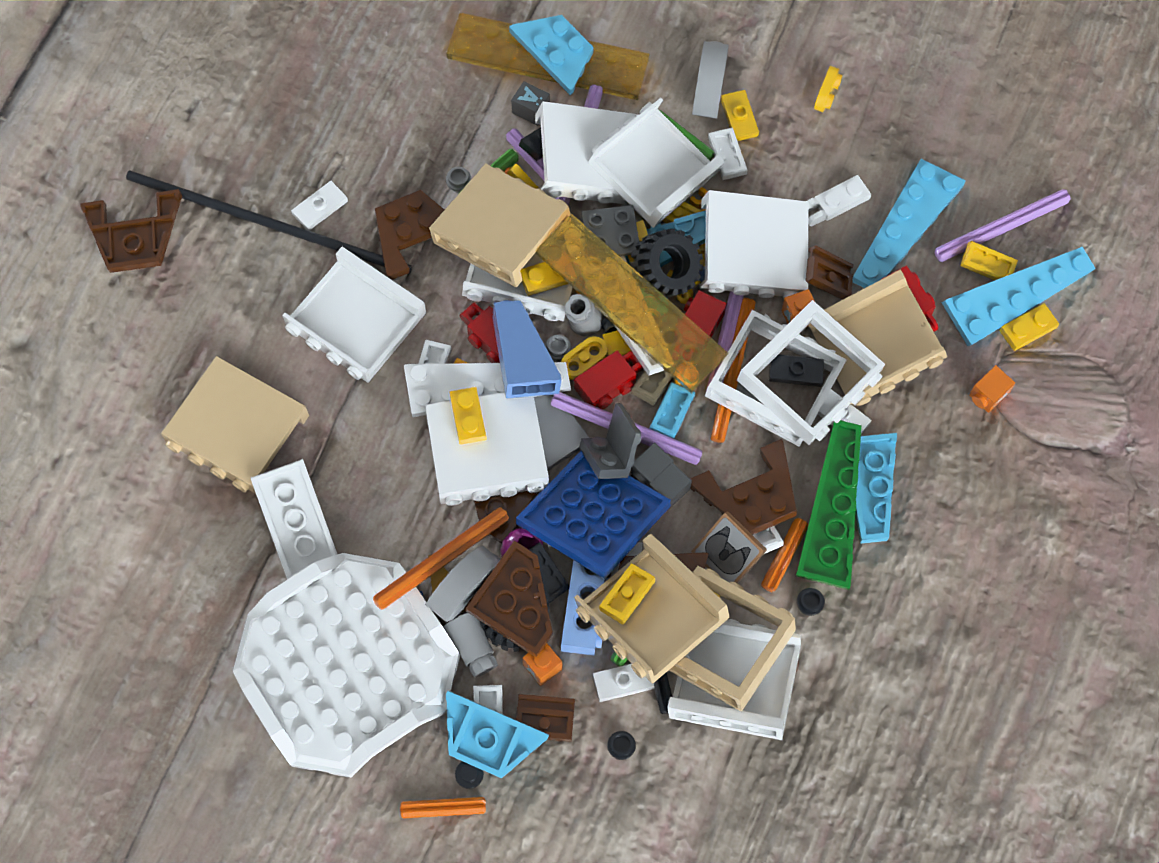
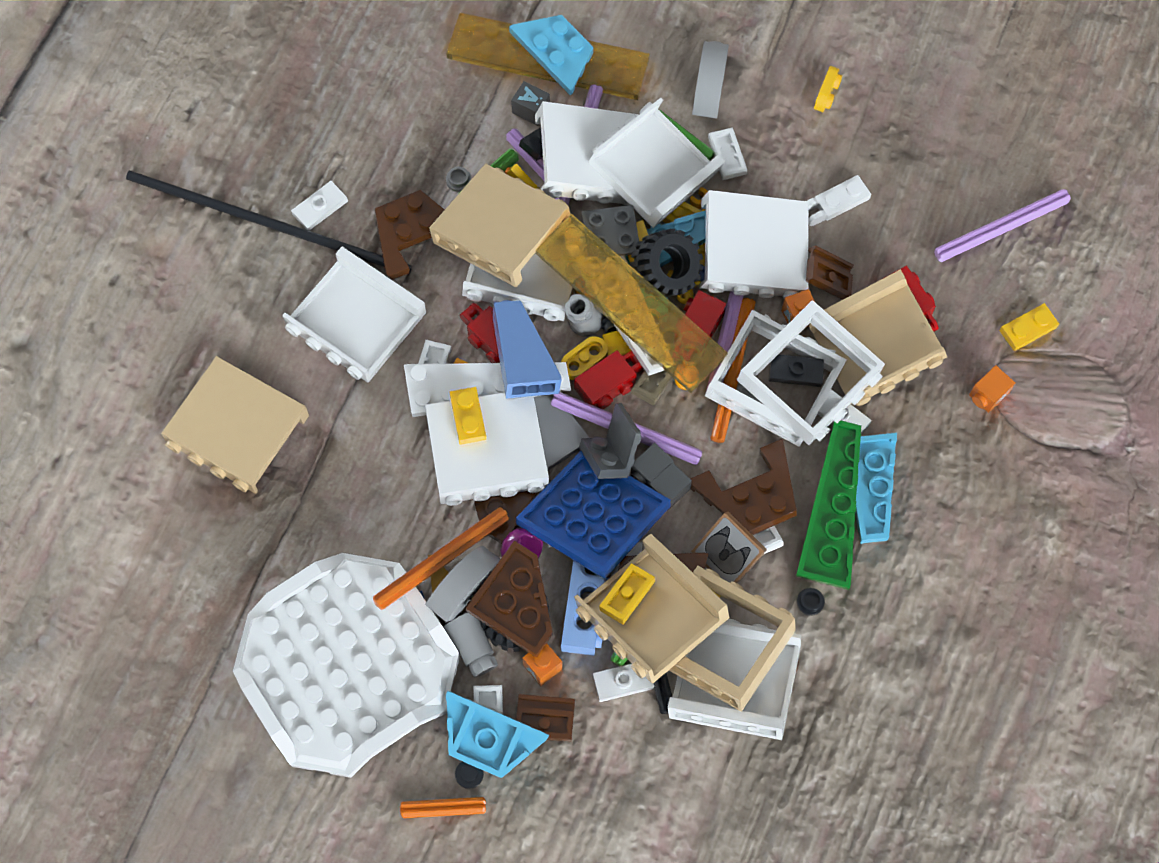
reddish brown wing [80,189,182,273] -> none
white tile [251,459,338,580] -> none
yellow plate [520,255,577,296] -> none
black plate [528,542,570,604] -> none
light grey plate [545,335,571,361] -> none
black plate [607,731,636,760] -> none
medium azure plate [649,382,695,439] -> none
yellow plate [721,90,759,141] -> none
orange axle [761,518,808,592] -> none
medium azure wing [852,159,966,288] -> none
medium azure wing [941,247,1096,346] -> none
yellow plate [960,241,1018,280] -> none

